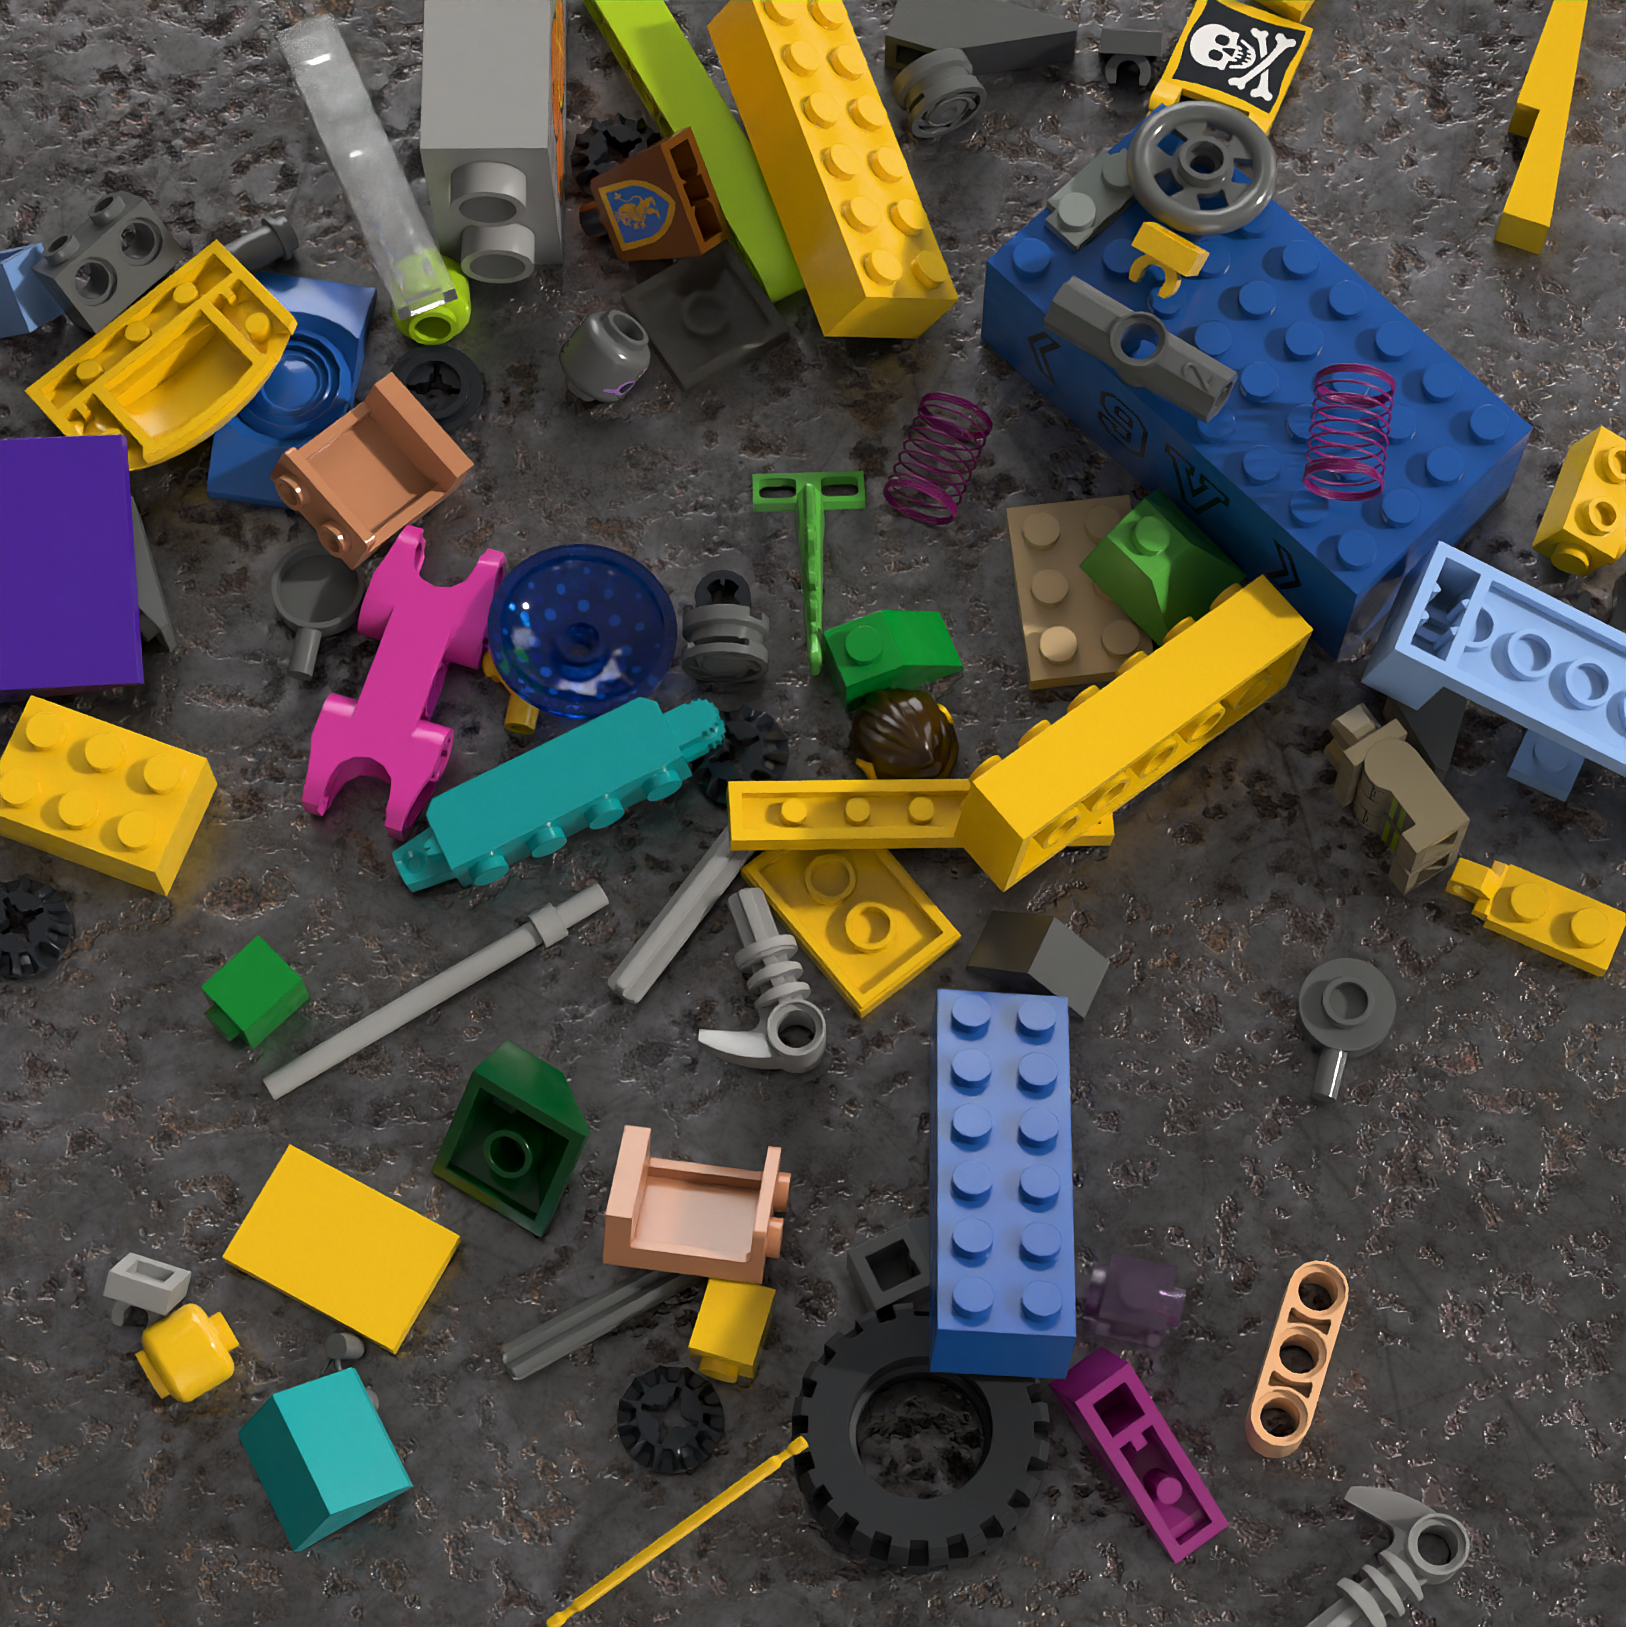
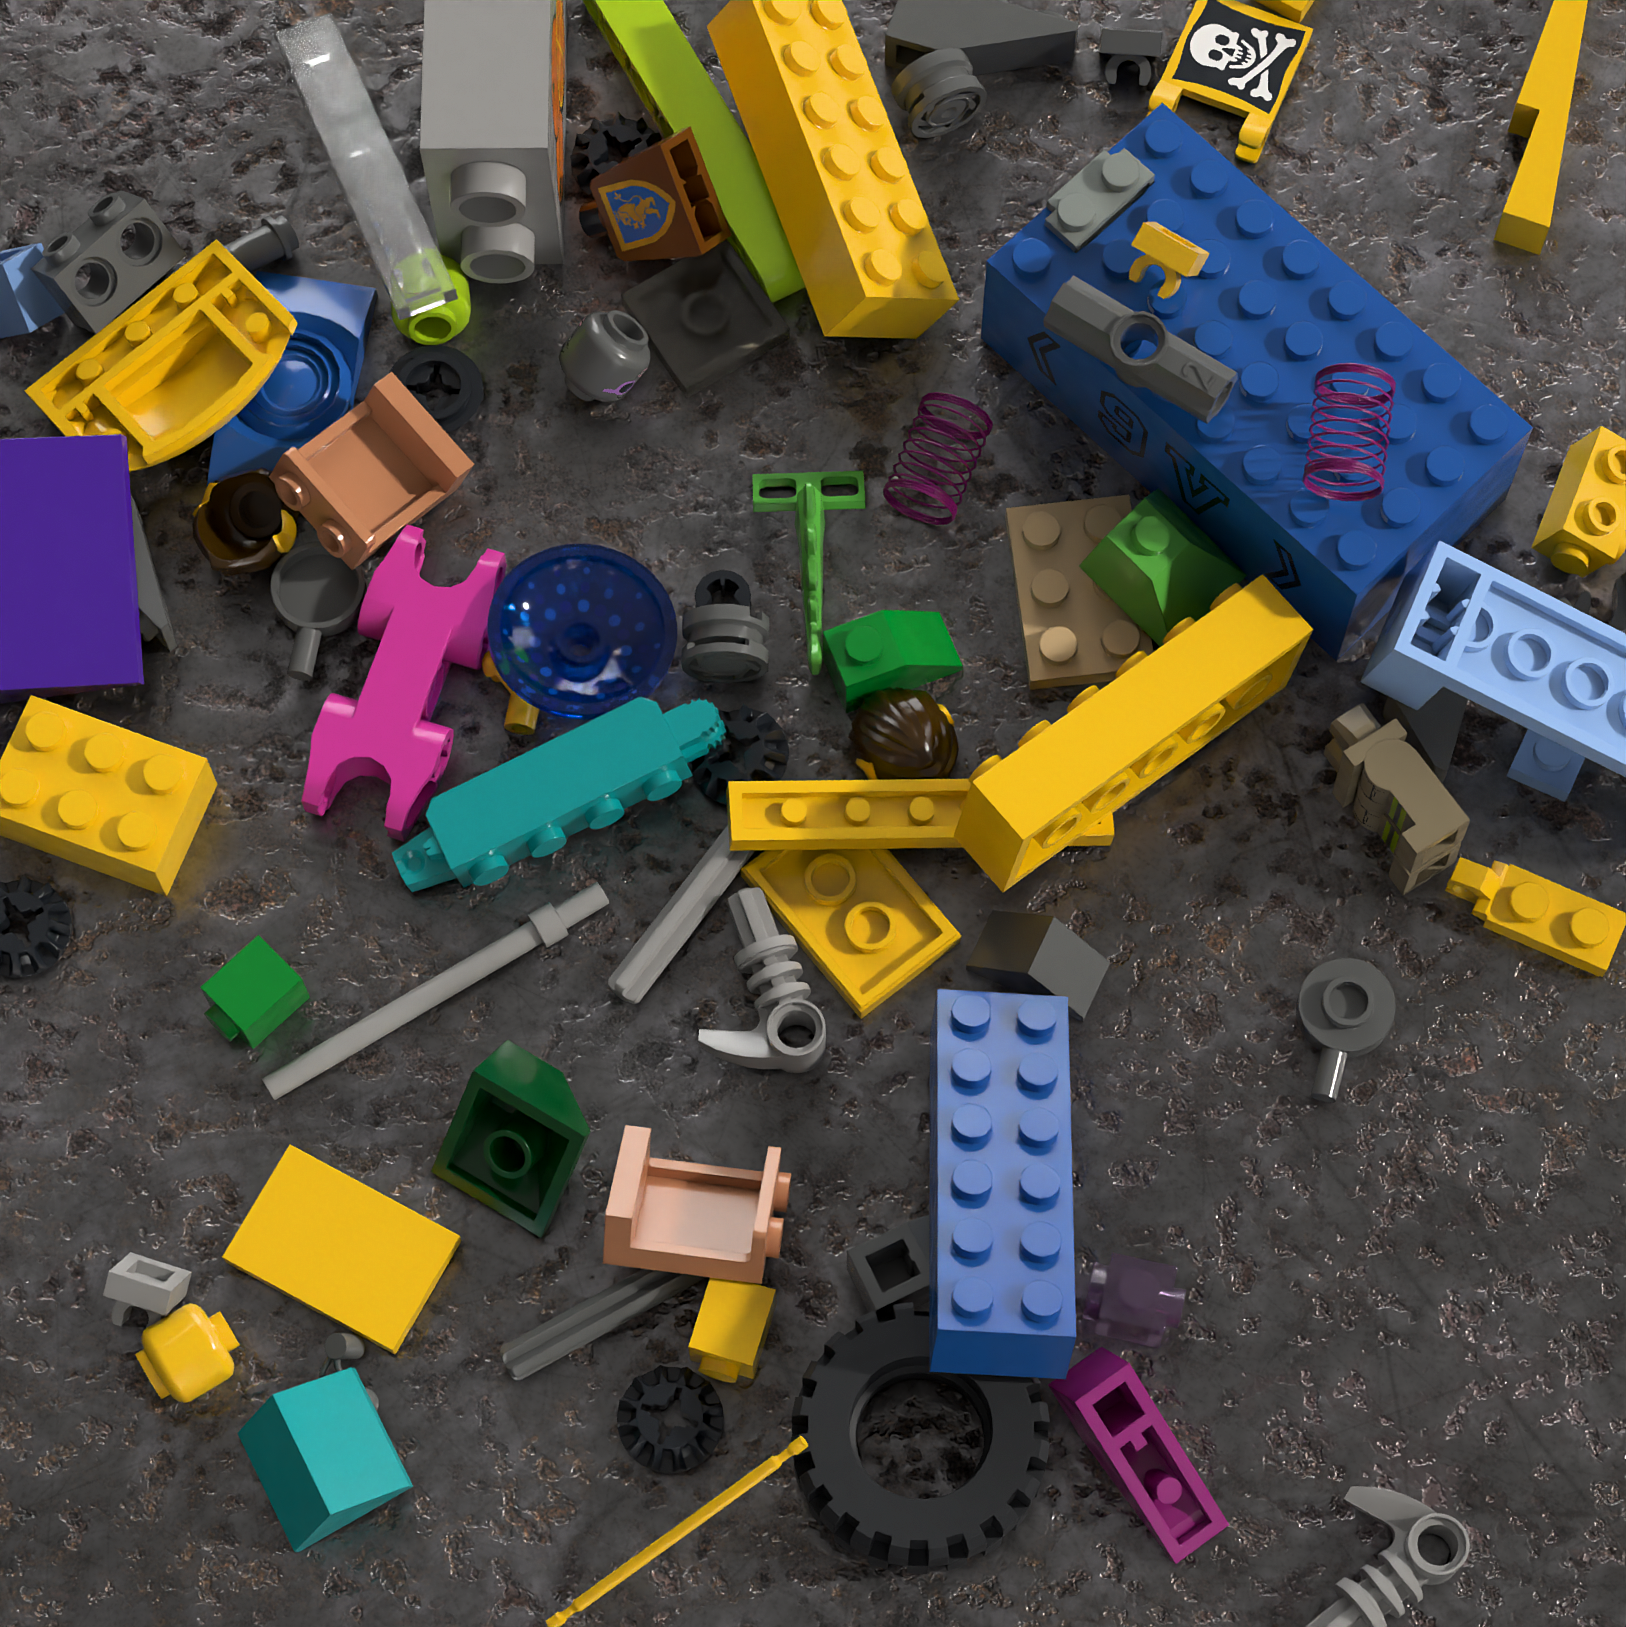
dark grey plate [1126,101,1278,235] -> none
light nougat beam [1244,1260,1349,1458] -> none
none -> dark brown hair [192,467,300,576]

